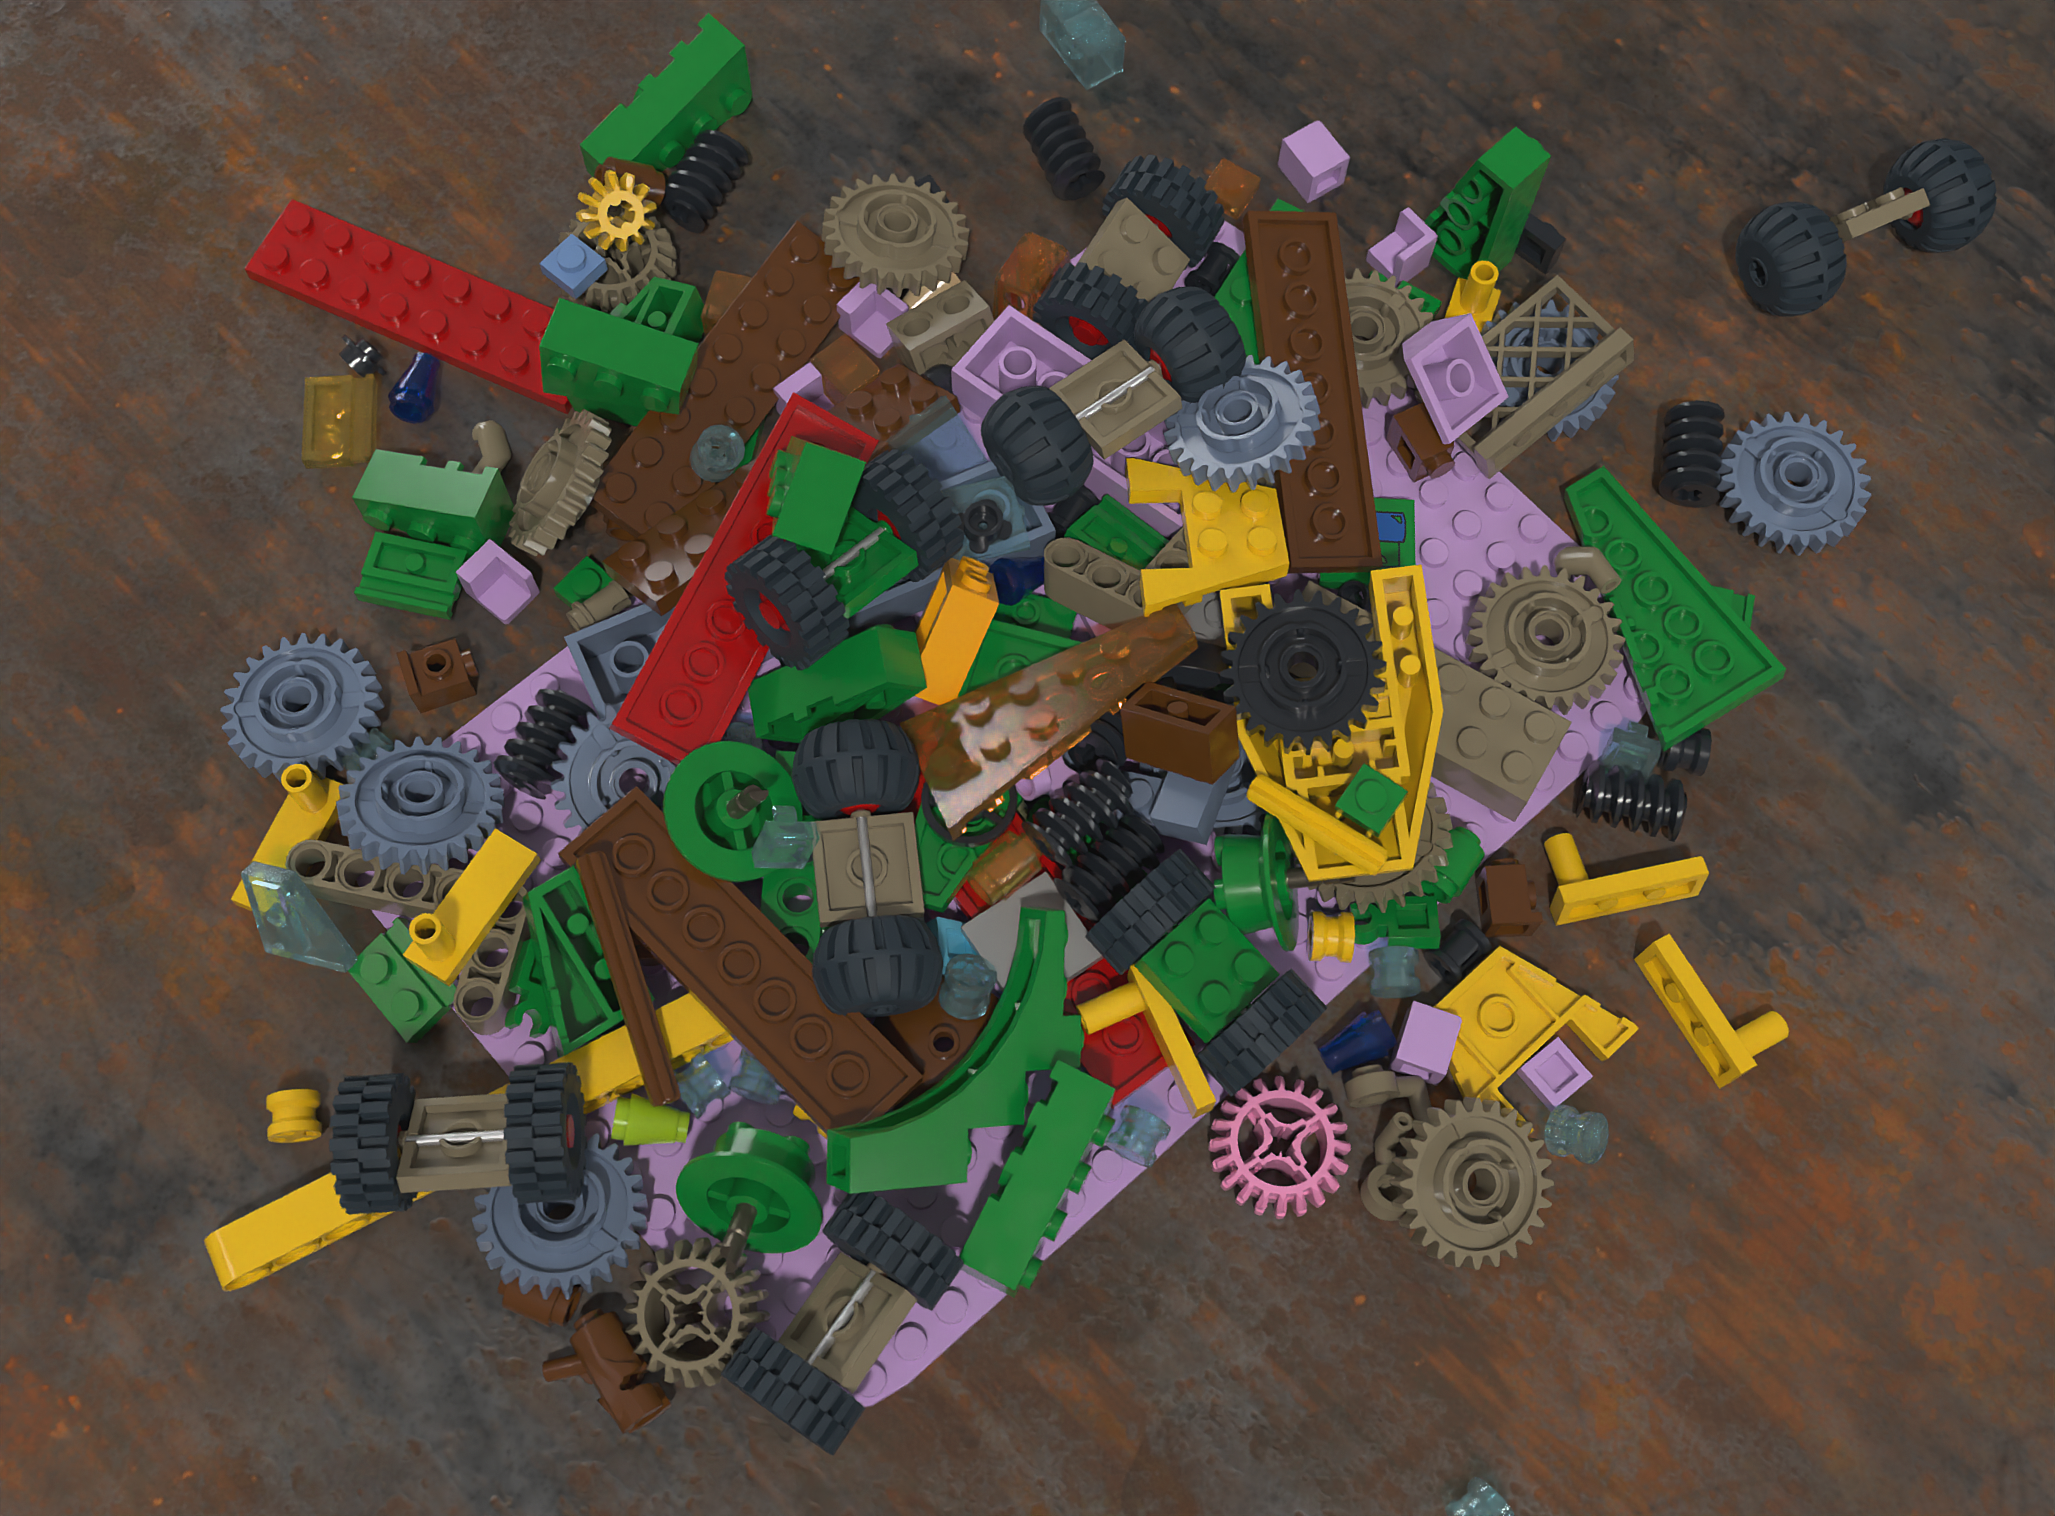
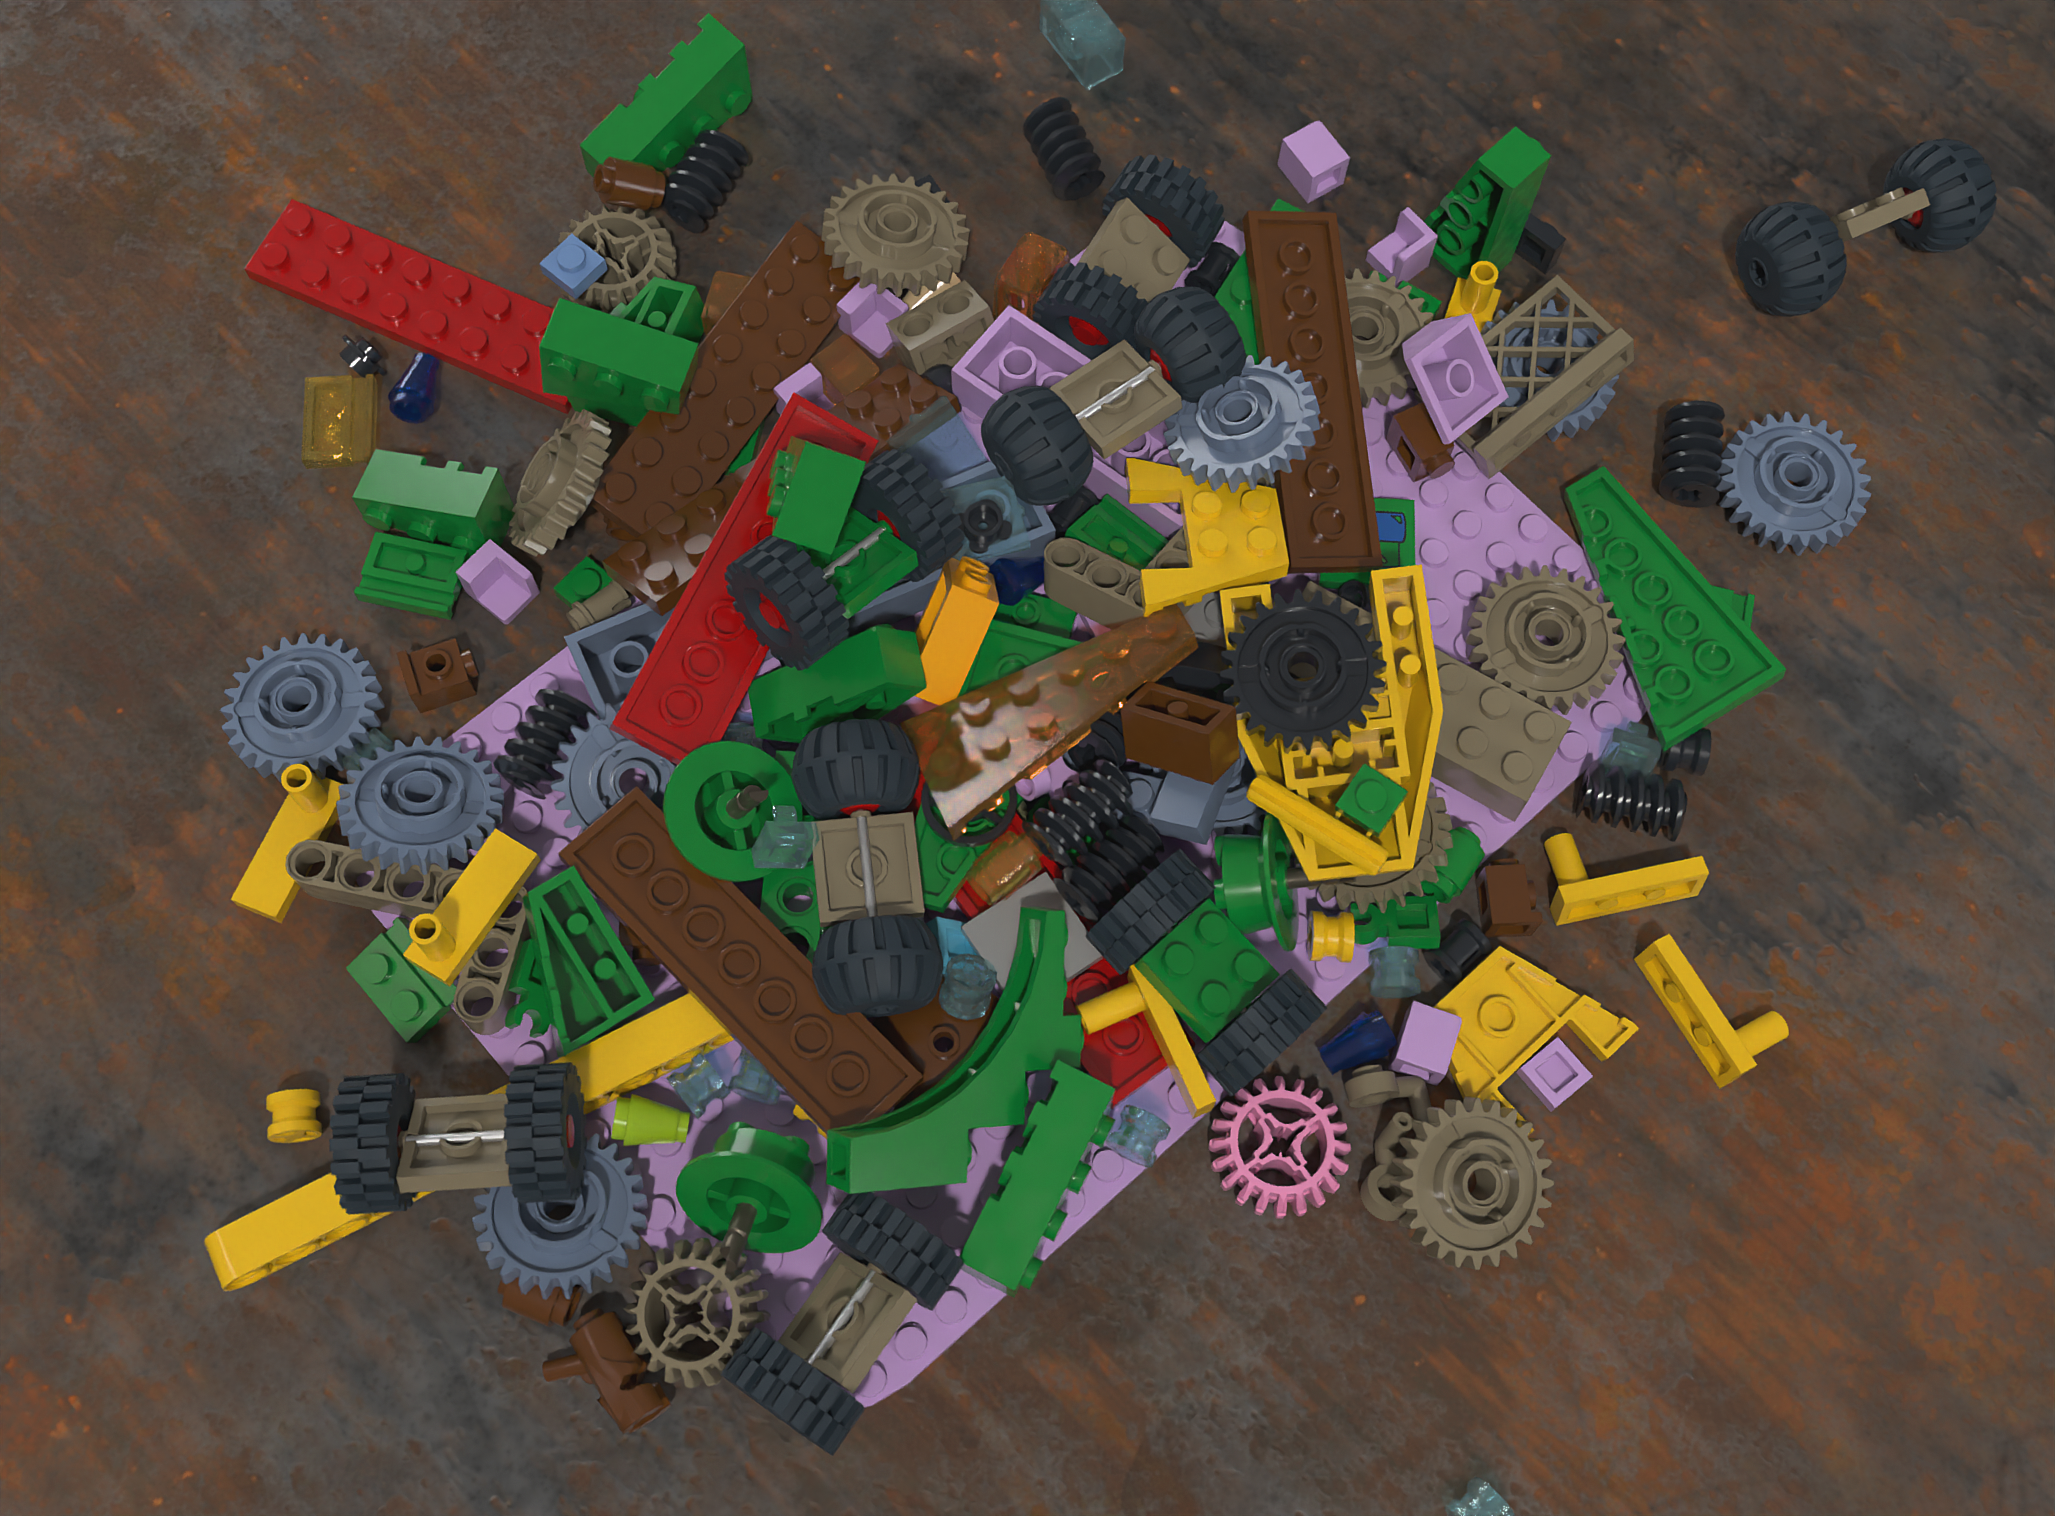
clear light blue wing [240,861,358,973] -> none
dark tan arm [471,420,512,474] -> none
reddish brown axle [575,851,681,1107] -> none
yellow gear [576,170,657,252] -> none
clear light blue wheel [690,425,745,482] -> none
clear orange plate [1204,158,1261,220] -> none
clear light blue wheel [1545,1104,1609,1164] -> none
dark tan arm [1554,546,1621,594] -> none

